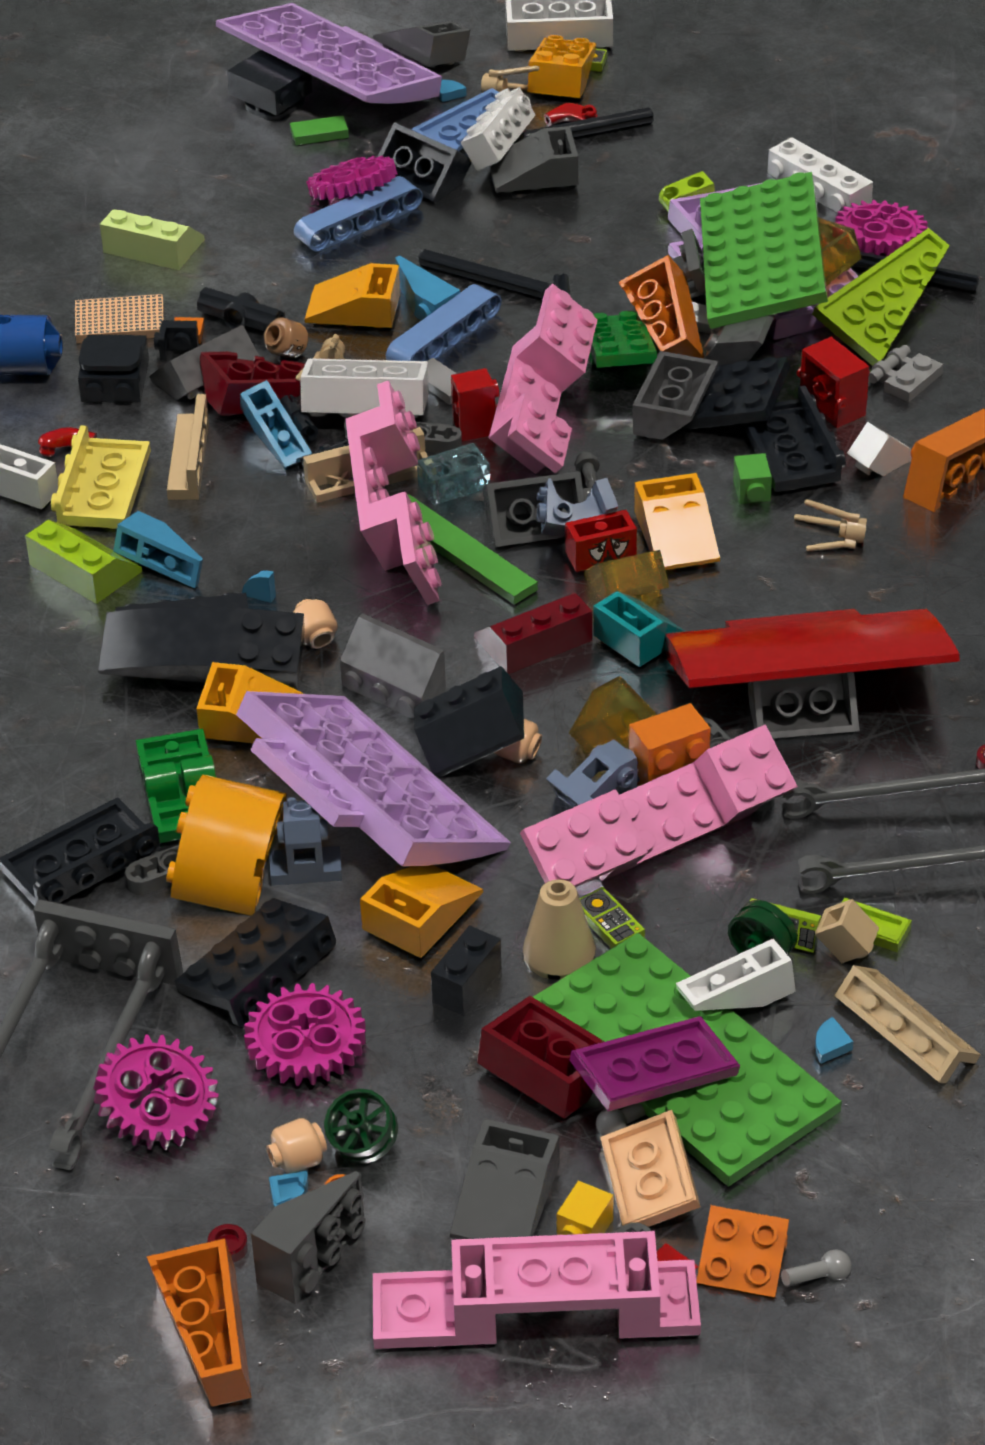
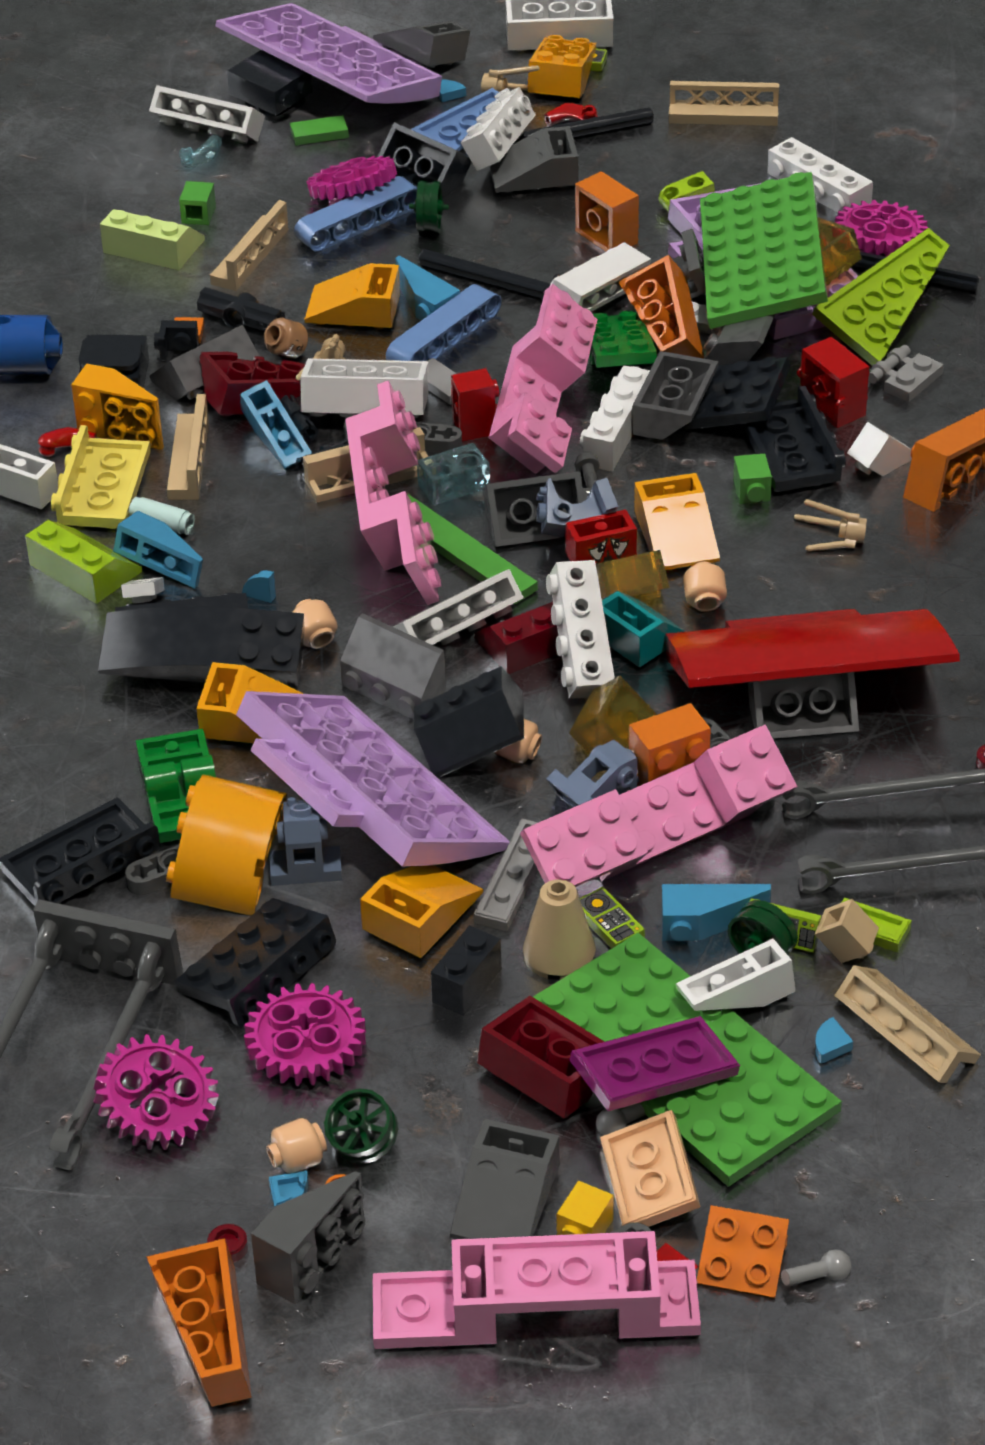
light nougat tile [75,294,164,344] -> none
none -> light orange slope [71,364,164,450]
none -> white plate [121,577,165,603]
none -> light aqua piece [129,497,195,535]
none -> white brick [149,85,265,144]
none -> clear light blue arm [179,135,222,168]
none -> bright green brick [179,181,216,225]
none -> tan fence [210,200,289,291]
none -> white brick [393,569,523,646]
none -> dark green wheel [409,181,449,233]
none -> light grey tile [473,818,539,932]
none -> white brick [546,560,616,699]
none -> white brick [550,242,651,312]
none -> orange brick [575,171,639,252]
none -> white brick [580,365,650,472]
none -> dark azure slope [662,884,771,941]
none -> tan fence [669,81,779,126]
none -> light nougat head [683,561,727,612]

